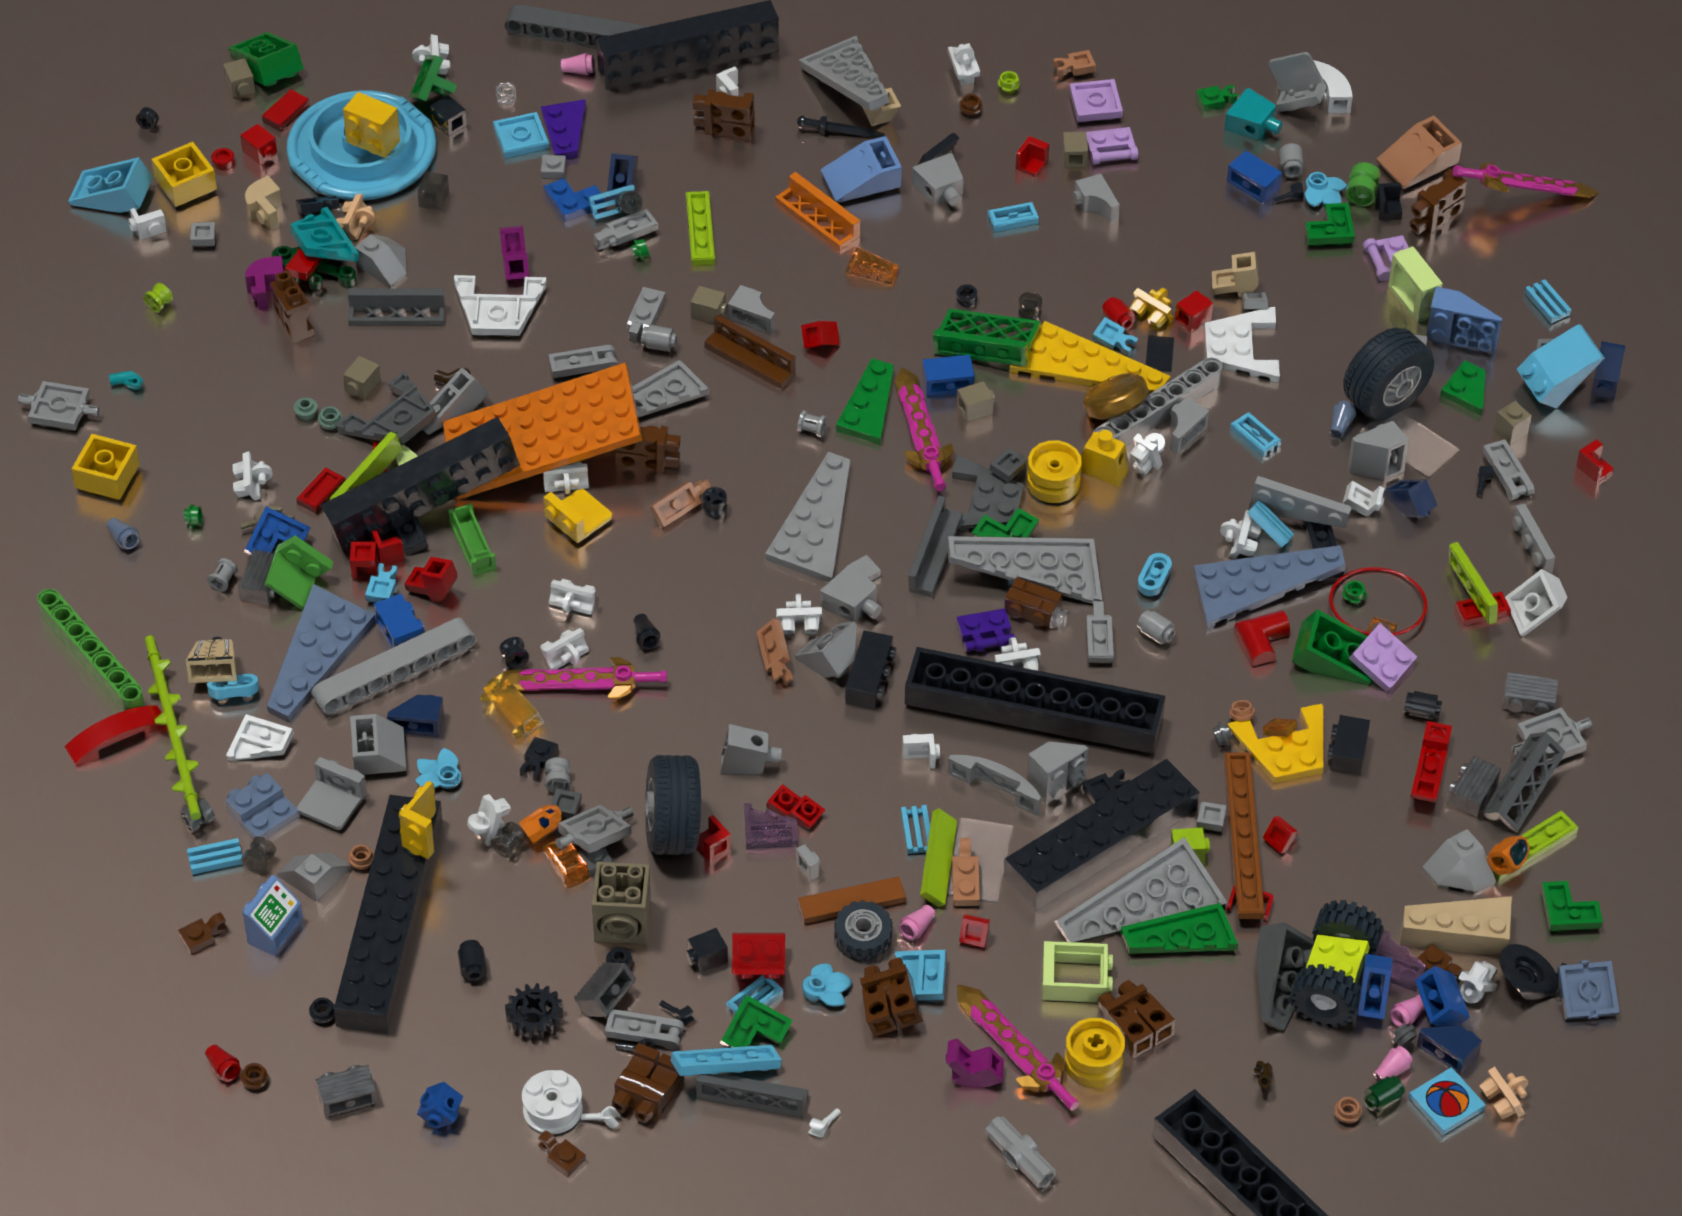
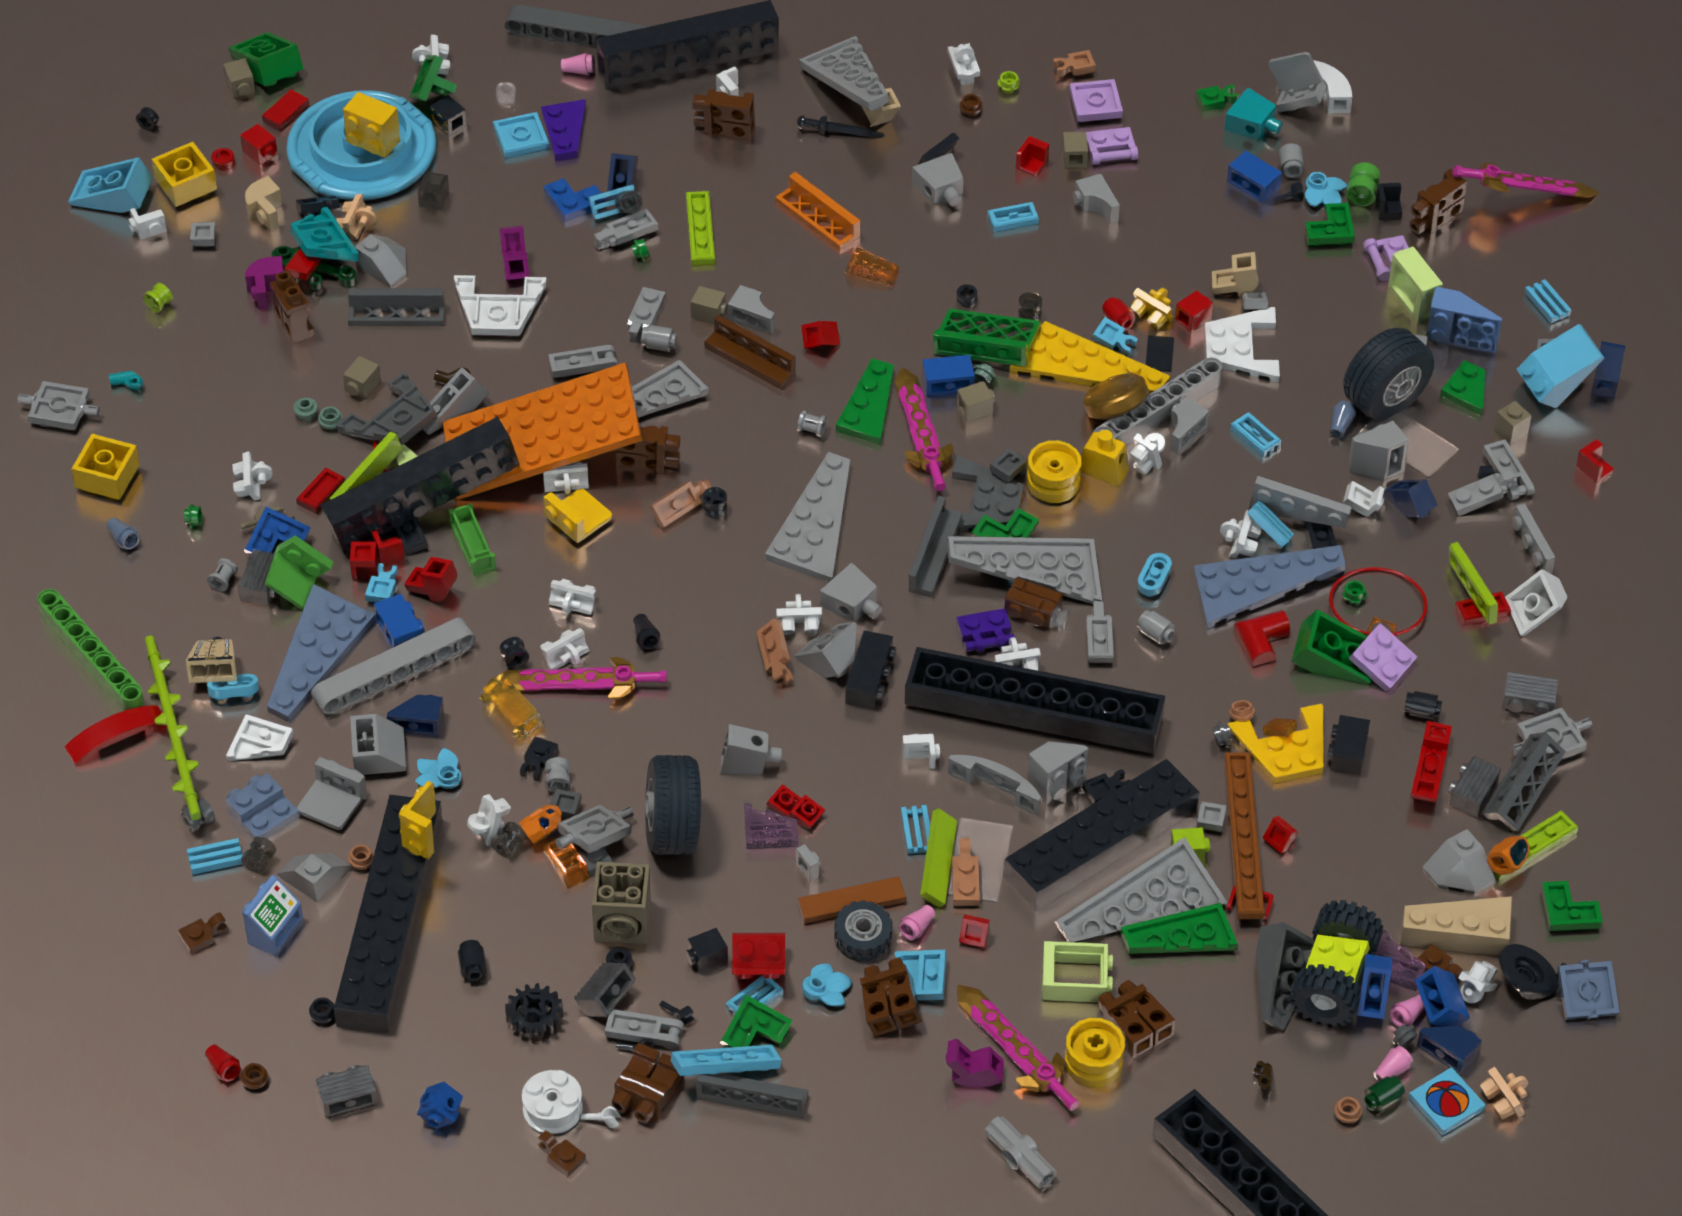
light grey plate [541,155,566,179] -> none
red panel [697,815,731,862] -> none
white hand [808,1108,841,1137] -> none
medium blue slope [820,136,902,203] -> none
light grey tile [847,555,881,581] -> none
nougat slope [1376,115,1462,189] -> none
none -> sand green plate [973,364,996,385]
none -> light grey hinge [1448,470,1518,516]

